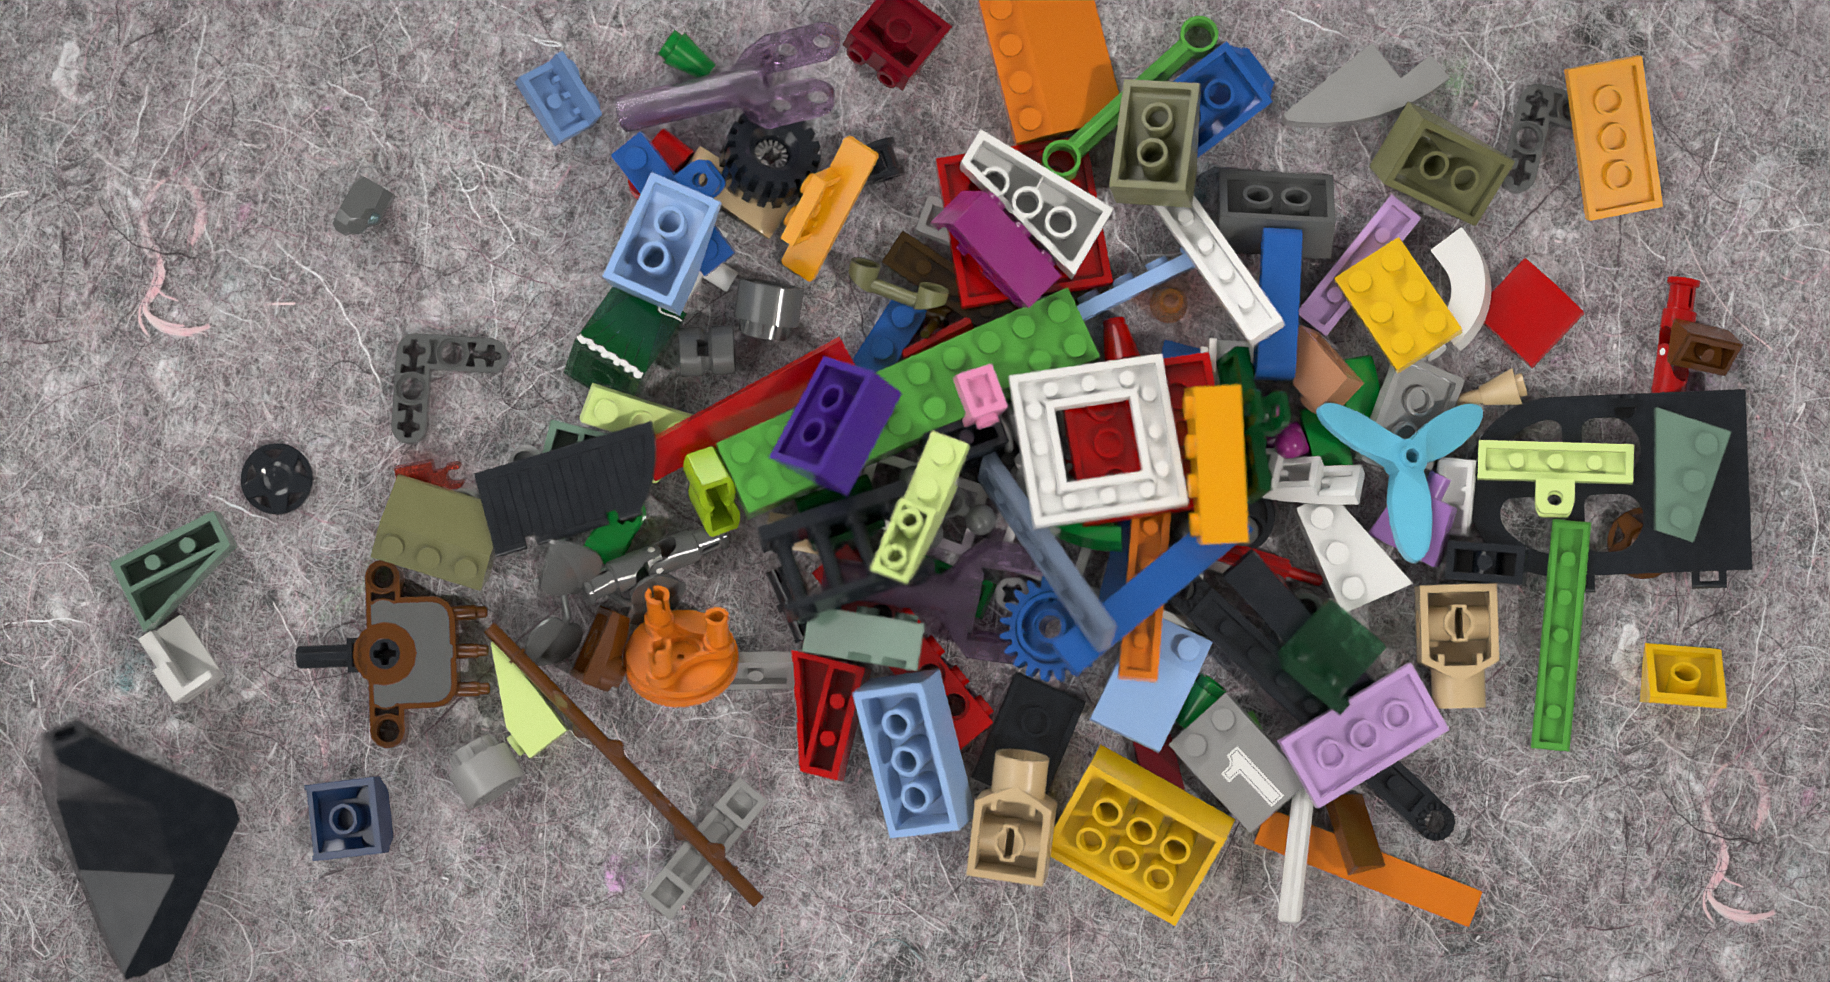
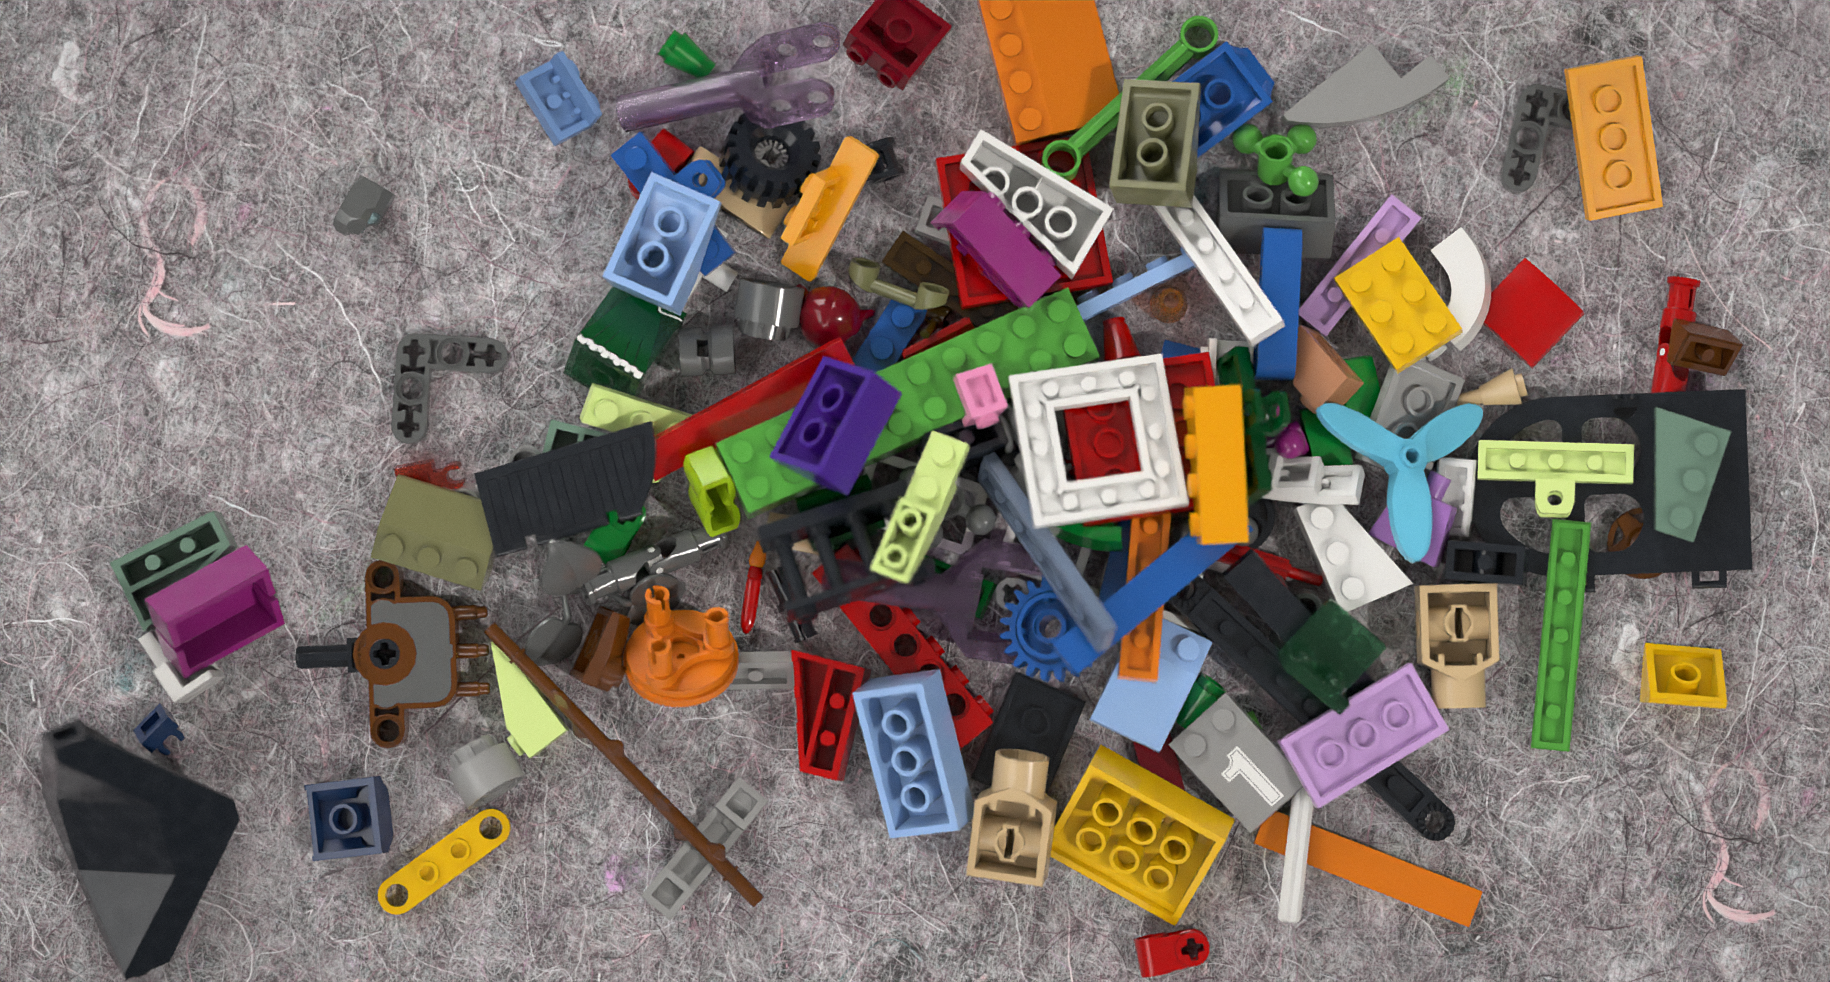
black wheel [241,443,313,515] -> none
sand green wedge [802,606,925,671] -> none
reddish brown slope [1325,794,1385,875] -> none
olive slope [1369,101,1515,226] -> none
none -> dark blue tile [133,703,185,756]
none -> magenta piece [145,545,285,678]
none -> yellow plate [378,808,511,915]
none -> red piece [741,540,767,634]
none -> dark red hair [797,284,876,347]
none -> red piece [1134,928,1210,978]
none -> bright green piece [1232,123,1319,197]

